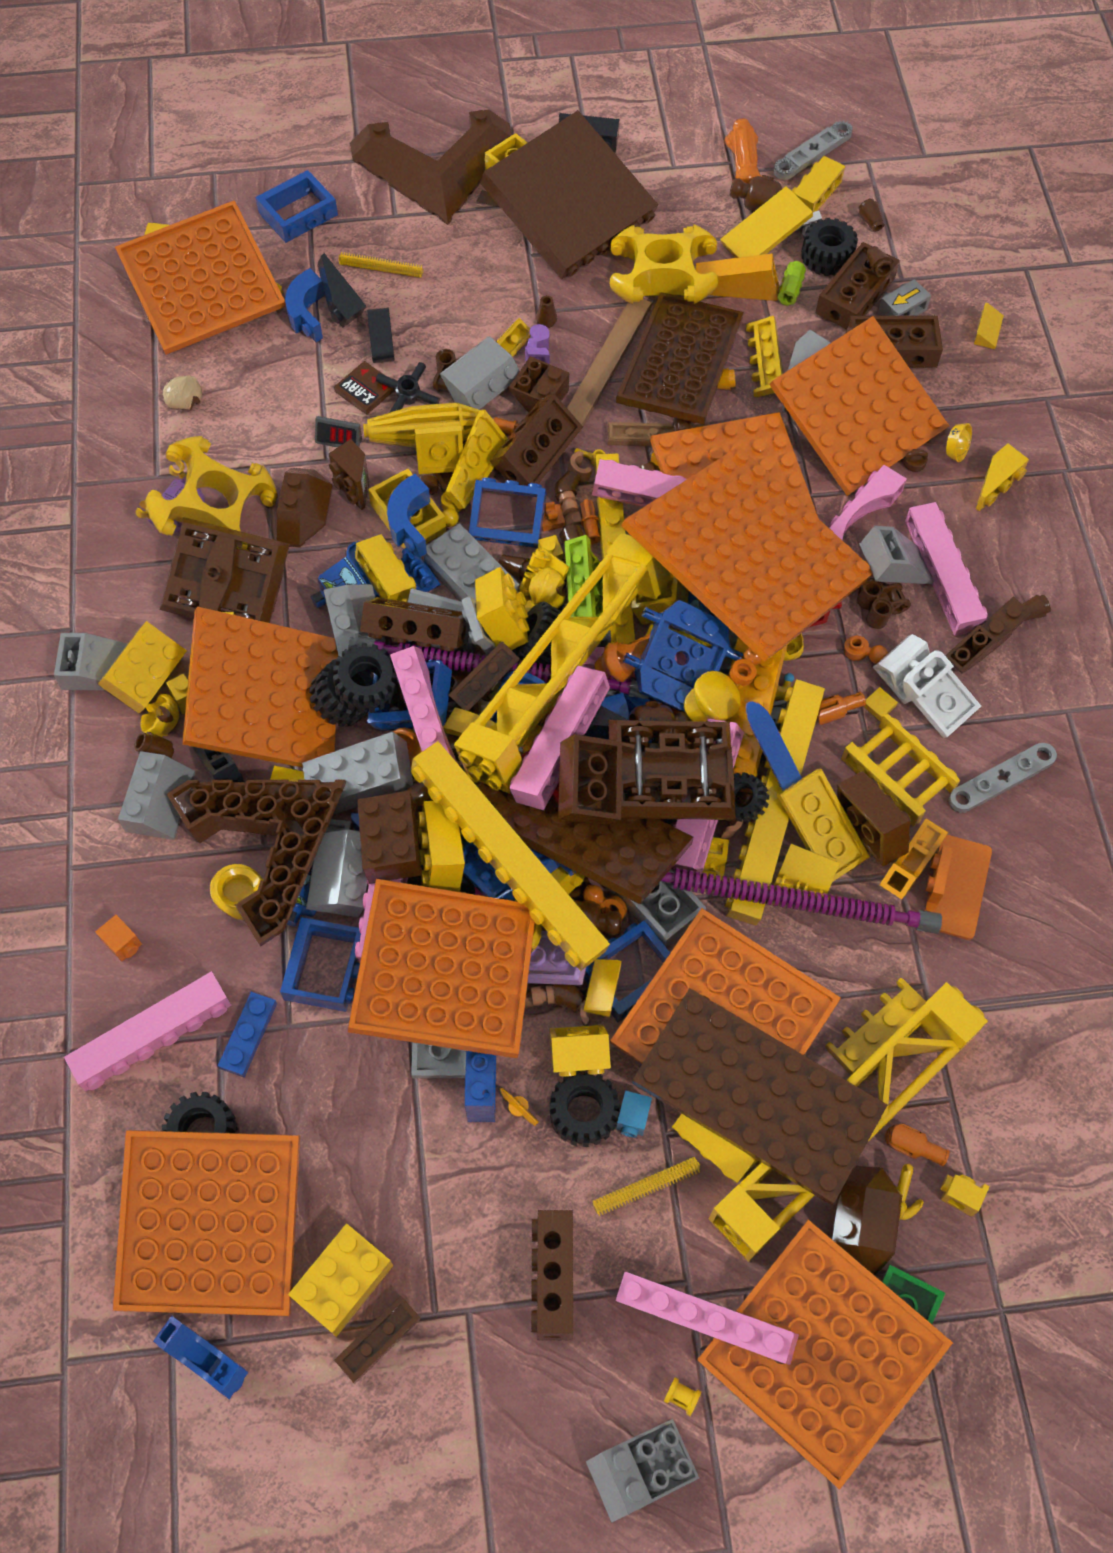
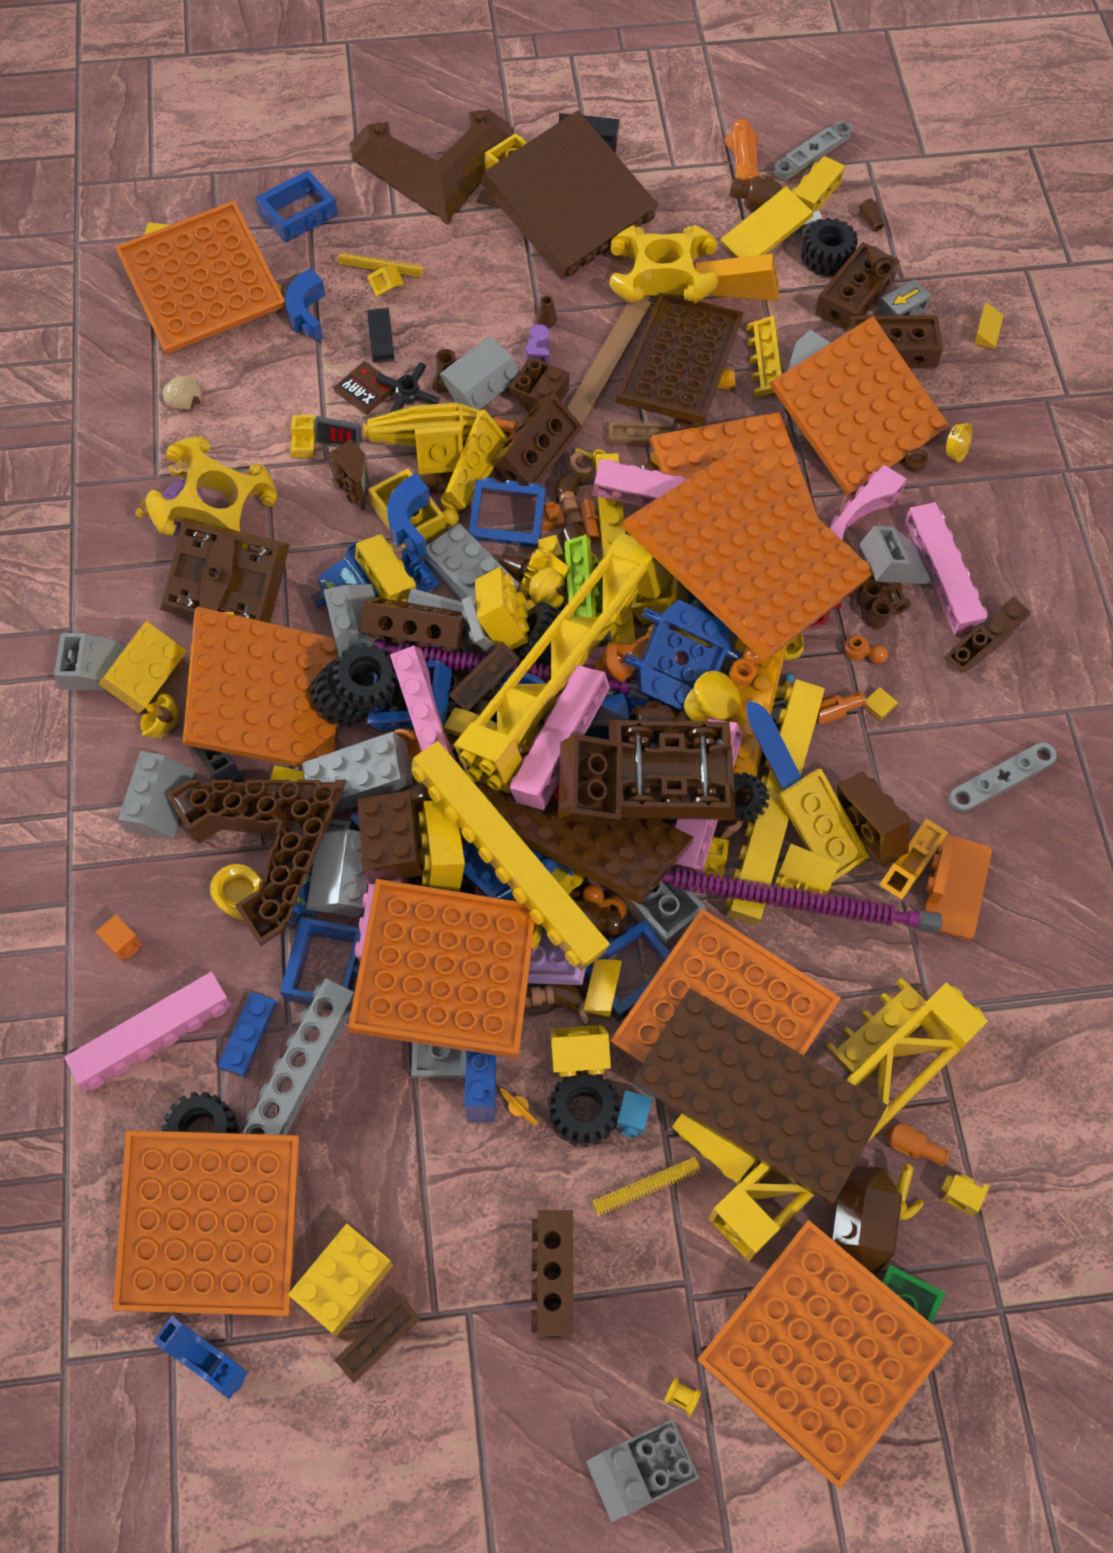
reddish brown brick [134,732,174,758] -> none
yellow brick [166,673,188,715] -> none
reddish brown wedge [277,468,333,548] -> none
black slope [317,253,366,328] -> none
yellow slope [496,317,530,357] -> none
bright pink brick [616,1272,799,1364] -> none
lime axle [777,261,806,306] -> none
yellow fence [841,713,960,827] -> none
white piece [873,634,981,738] -> none
yellow slope [976,443,1029,511] -> none
reddish brown cone [1023,595,1051,621] -> none
none -> light grey brick [243,978,355,1135]
none -> yellow slope [290,415,316,458]
none -> yellow panel [367,264,404,296]

